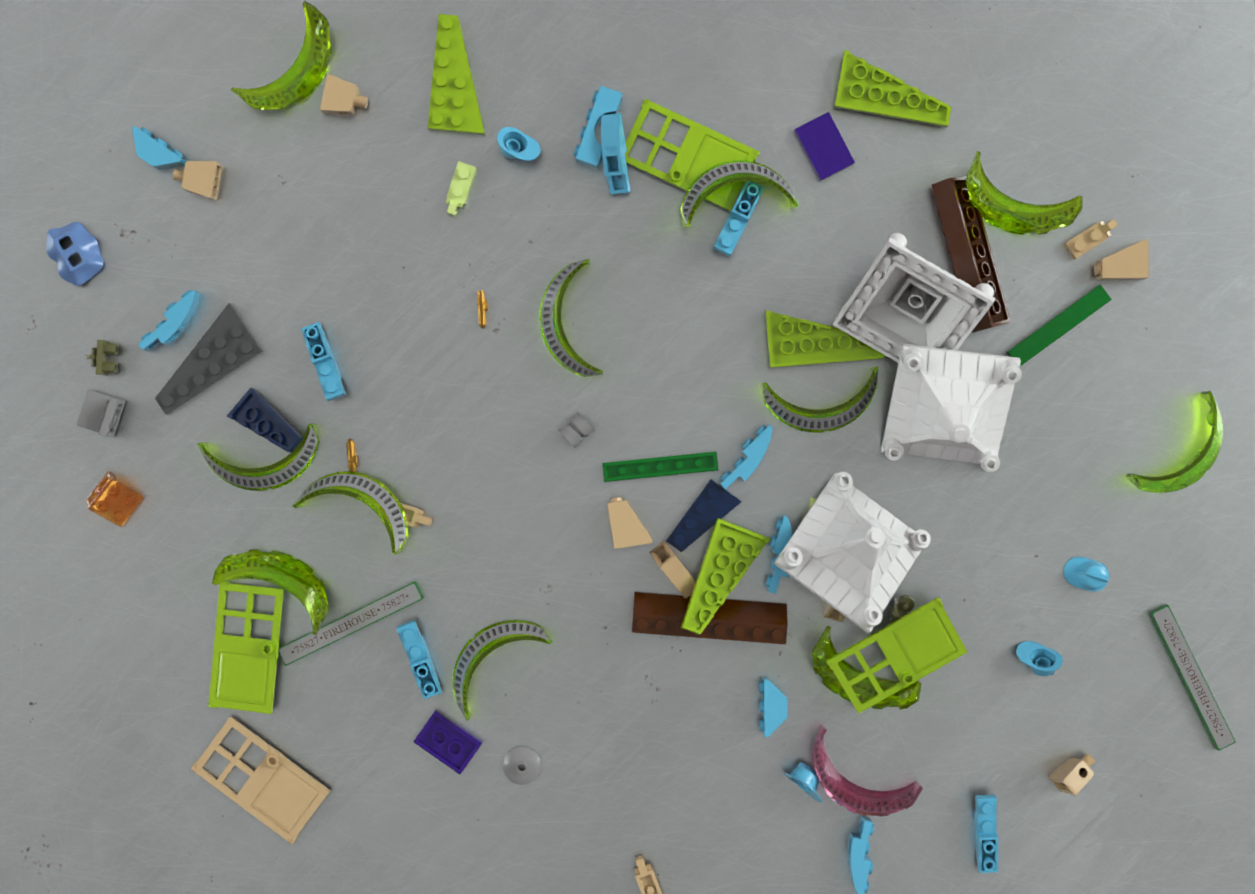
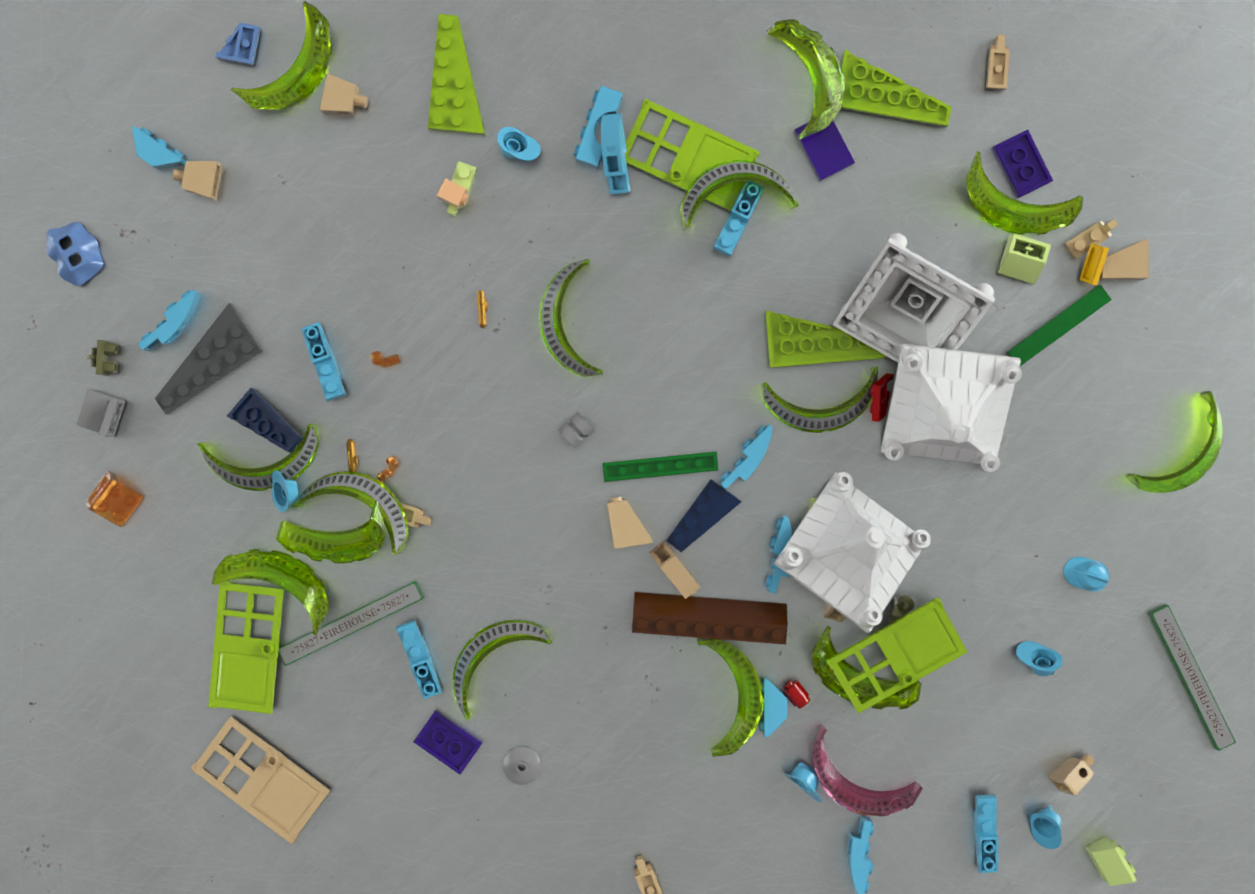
lime wing [681,518,771,635] -> none
reddish brown slope [932,176,1011,333] -> none
none -> medium blue wing [215,23,261,66]
none -> medium azure piece [272,470,298,512]
none -> clear neon green windscreen [276,500,385,564]
none -> clear orange arm [371,351,400,368]
none -> clear orange arm [377,456,399,482]
none -> light nougat brick [437,178,469,210]
none -> clear neon green windscreen [697,639,763,757]
none -> clear neon green windscreen [767,19,845,140]
none -> red brick [783,679,811,709]
none -> red wing [870,373,894,422]
none -> tan hinge [986,35,1010,90]
none -> dark purple tile [992,130,1053,199]
none -> yellowish green slope [997,234,1051,284]
none -> medium azure piece [1030,806,1062,849]
none -> yellow tile [1079,243,1109,286]
none -> yellowish green slope [1086,836,1137,886]

